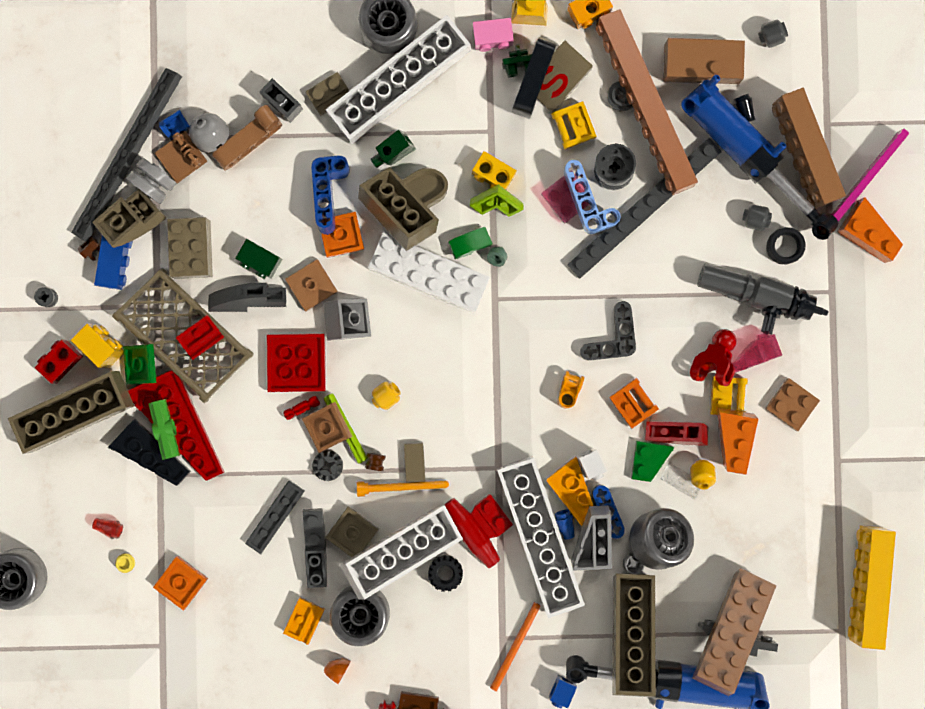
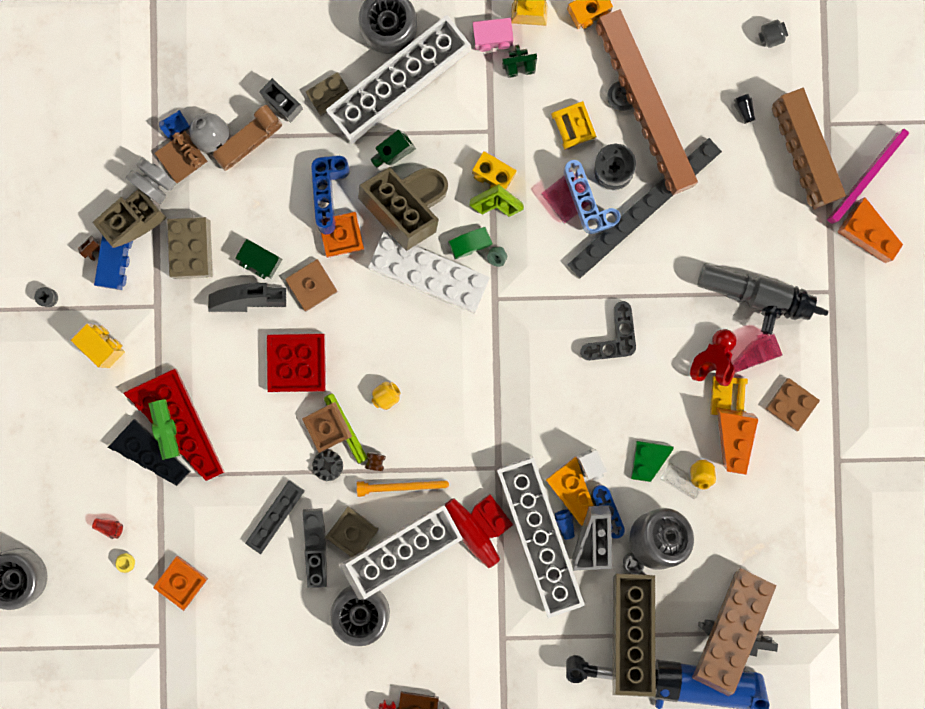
dark tan brick [8,371,134,454] -> none
red brick [34,340,83,384] -> none
dark grey plate [71,68,182,242] -> none
dark tan door [112,267,254,404] -> none
green plate [123,344,156,384] -> none
red plate [176,315,224,360] -> none
red axle [283,396,320,420] -> none
light orange plate [283,597,325,645] -> none
light grey slope [323,299,371,341] -> none
orange brick [324,658,351,684] -> none
dark tan tile [404,443,426,483] -> none
black tyre [428,555,463,592] -> none
orange piece [490,602,541,692] -> none
black beam [512,38,557,119] -> none
dark tan slope [537,40,593,113] -> none
blue brick [549,675,577,709] -> none
light orange piece [557,370,585,409] -> none
orange plate [609,378,659,429] -> none
red slope [645,421,709,446] -> none
medium nougat brick [663,38,745,84] -> none
blue piece [681,75,838,240] -> none
dark grey head [742,204,772,231] -> none
black tyre [766,227,806,265] -> none
yellow brick [848,525,896,650] -> none

